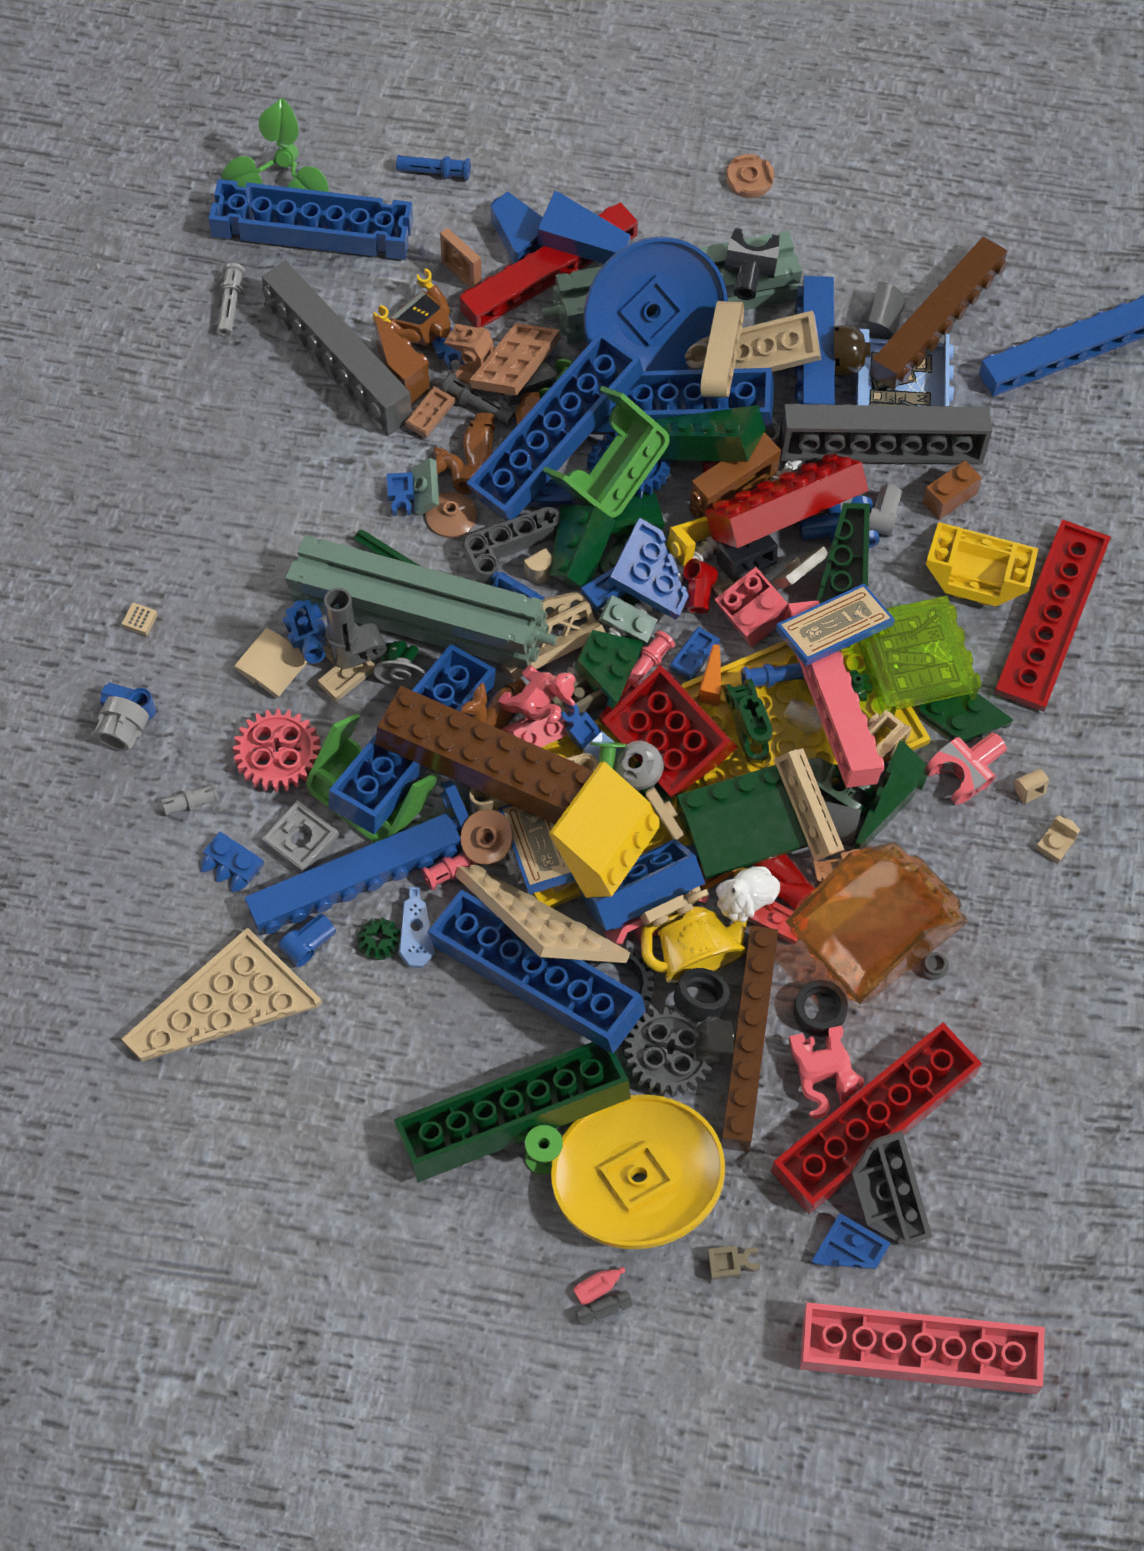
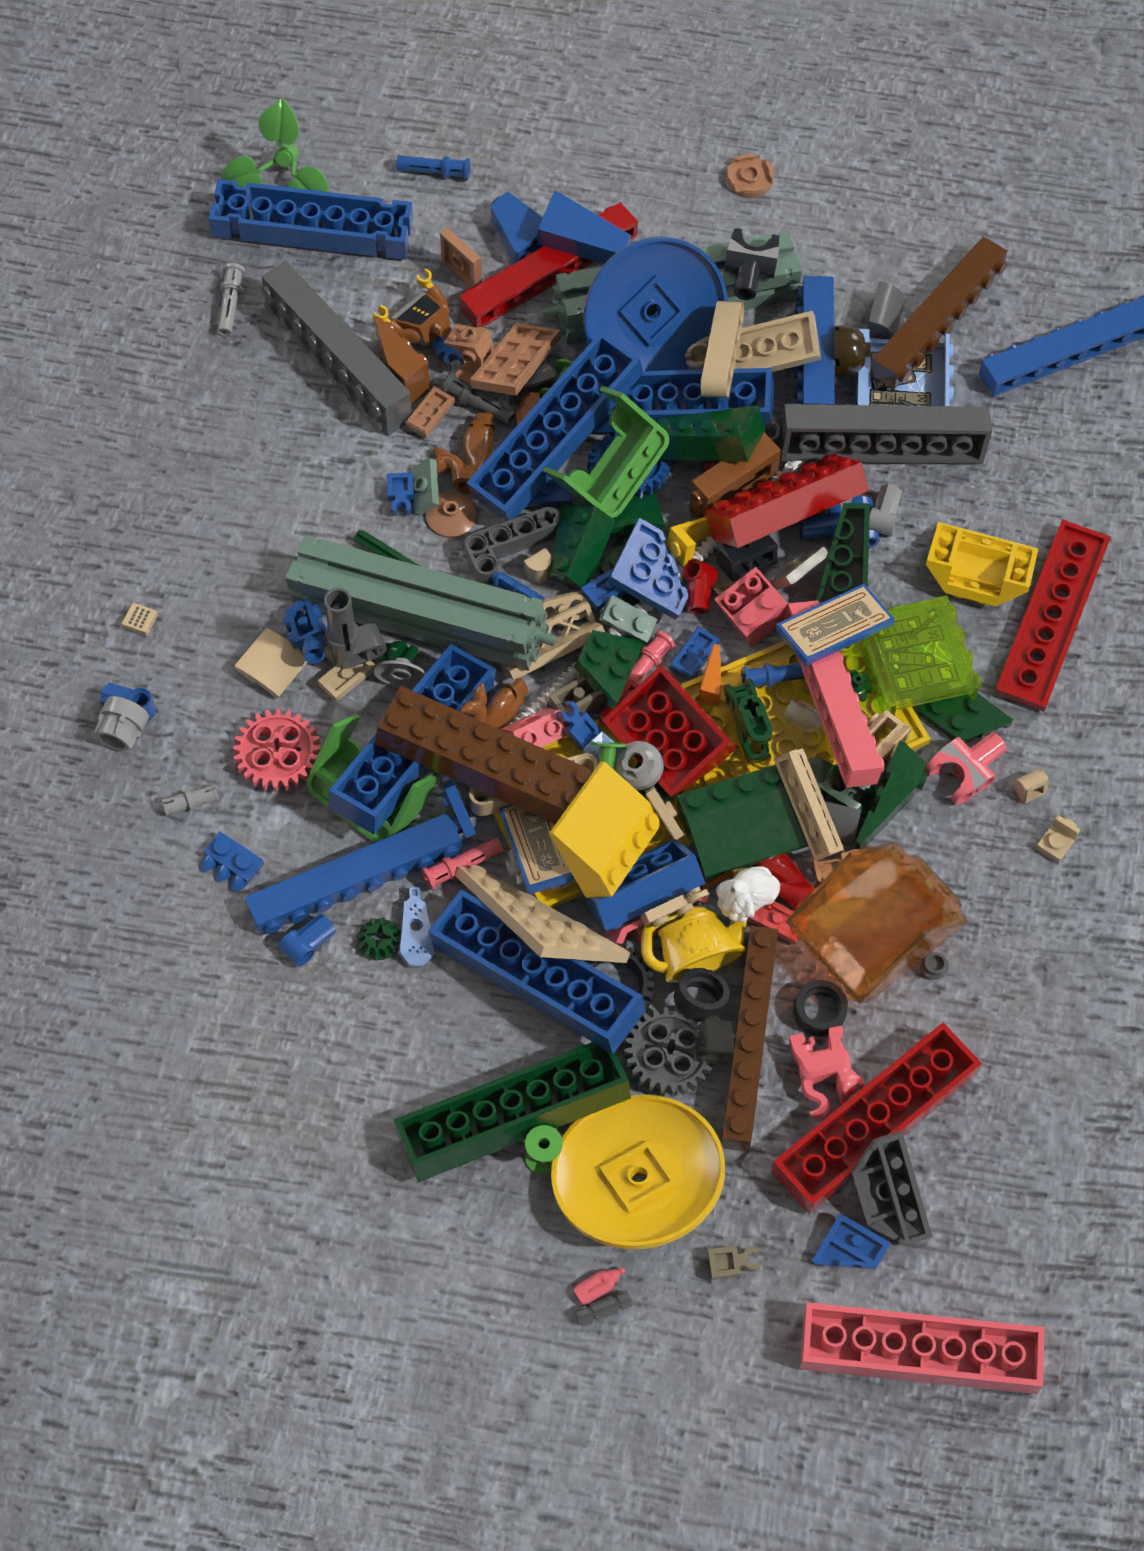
tan wing [122,927,322,1062] -> none
light grey piece [261,800,339,873] -> none
nougat dish [461,809,513,864] -> none
coral animal [497,665,576,724] -> none
dark orange brick [922,460,982,520] -> none

